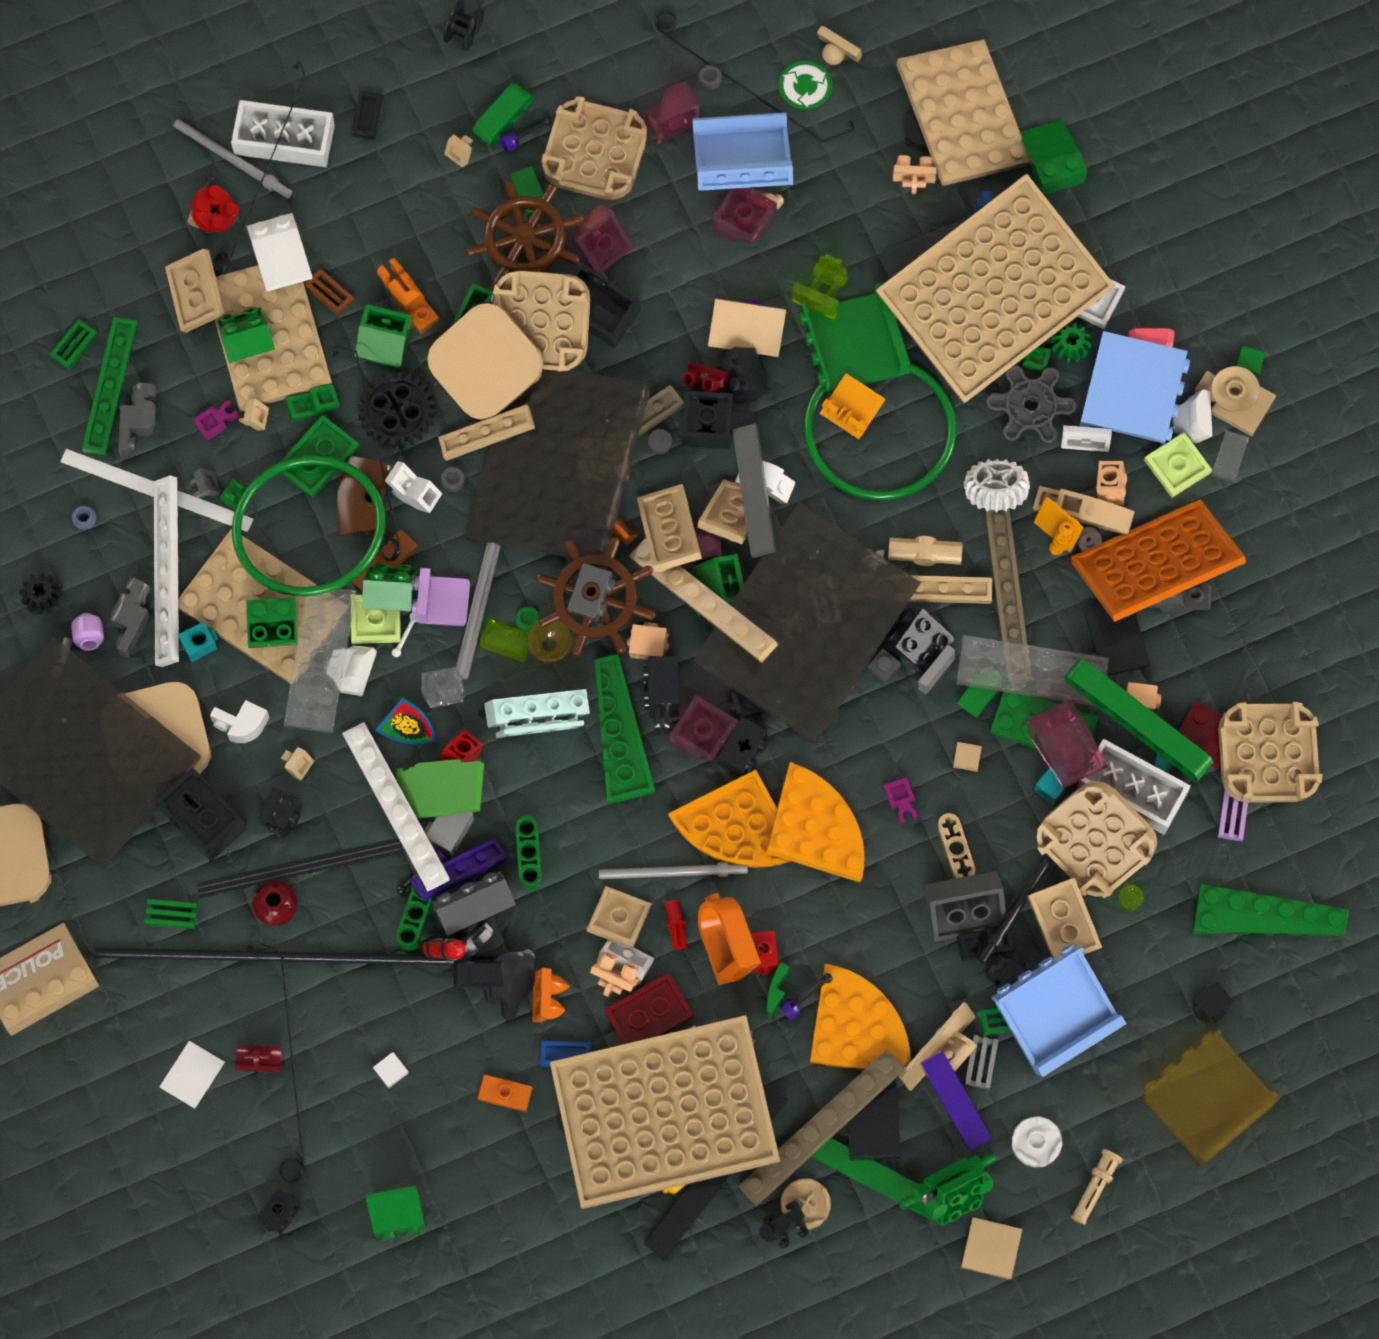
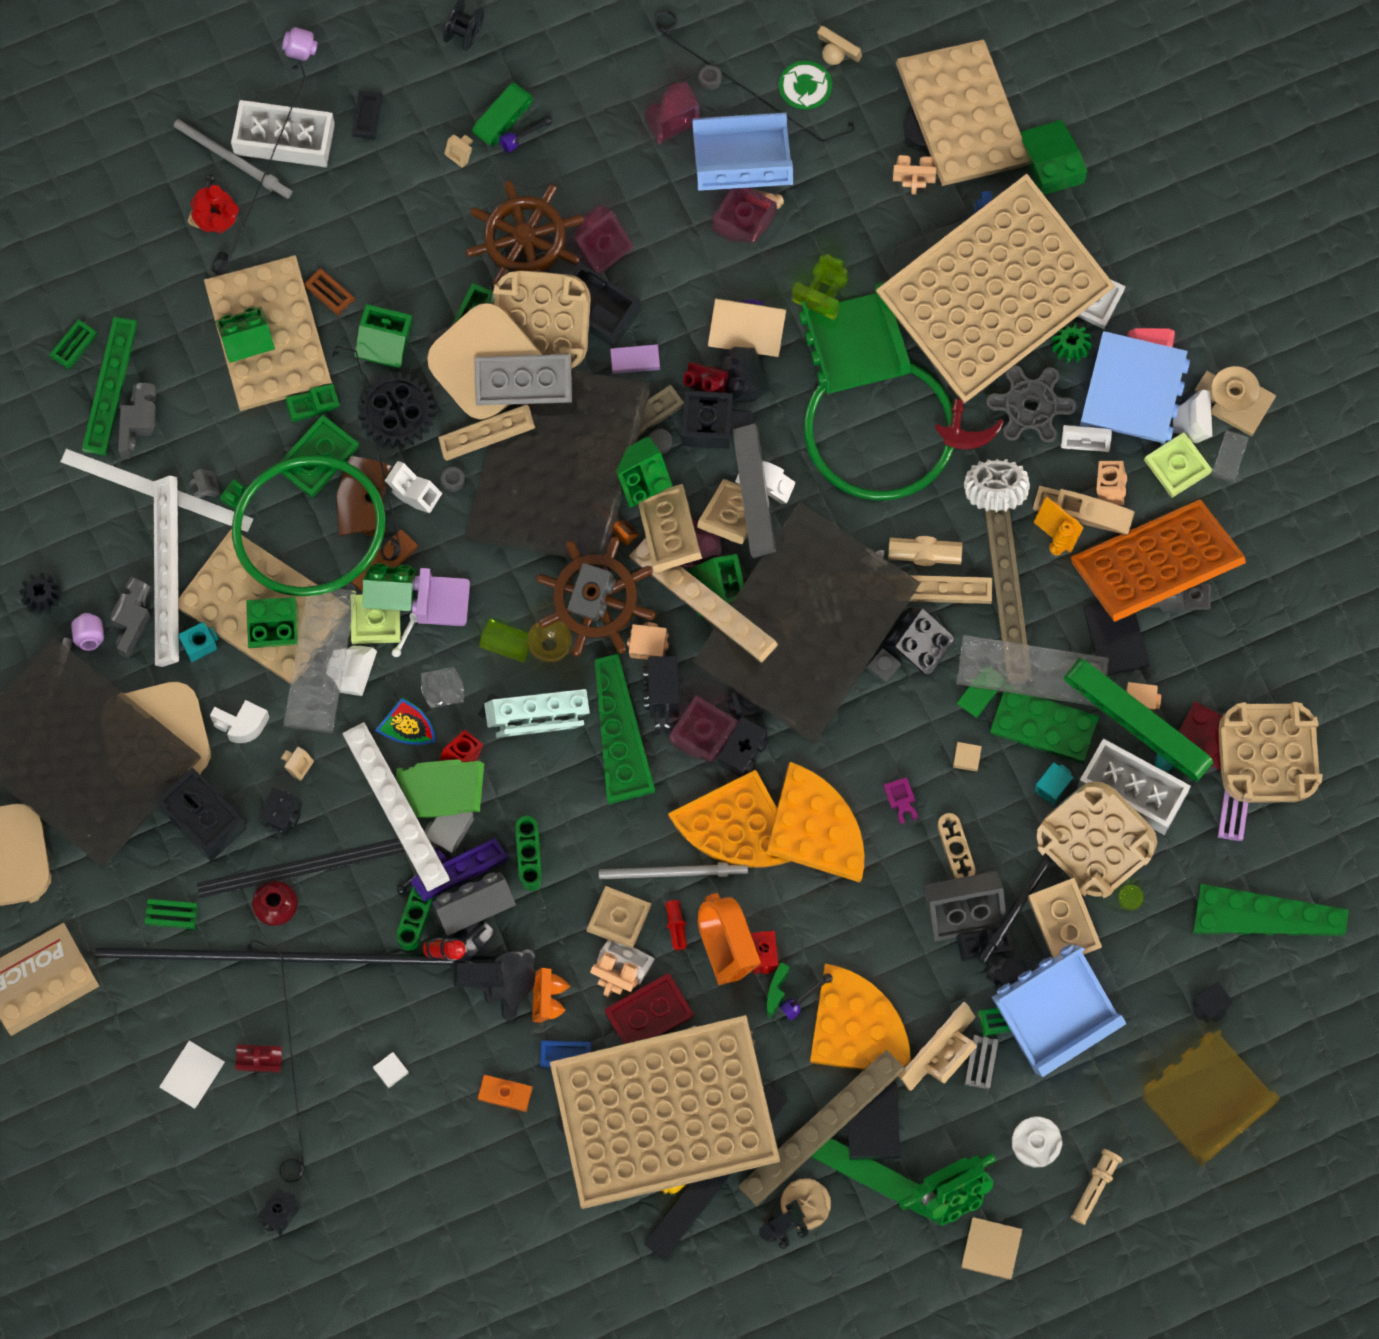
sand blue plate [72,506,96,530] -> none
tan plate [165,249,225,333] -> none
magenta plate [193,400,239,441] -> none
tan tile [239,399,269,431] -> none
white slope [247,213,313,292] -> none
green slope [365,1186,426,1241] -> none
orange plate [377,258,439,334] -> none
light grey axle [454,542,501,680] -> none
green tile [510,166,543,218] -> none
green tile [515,607,540,632] -> none
tan tile [542,97,647,200] -> none
light orange hinge [820,373,886,439] -> none
light grey tile [918,645,955,694] -> none
dark purple tile [920,1050,991,1151] -> none
green tile [1022,346,1052,373] -> none
clear pink slope [1026,699,1107,788] -> none
flat silver tile [1076,527,1102,551] -> none
green tile [1237,346,1265,376] -> none
none -> lavender head [282,27,317,61]
none -> light grey tile [474,354,572,406]
none -> lavender tile [610,345,660,374]
none -> green slope [616,436,672,508]
none -> dark red piece [935,399,1003,450]

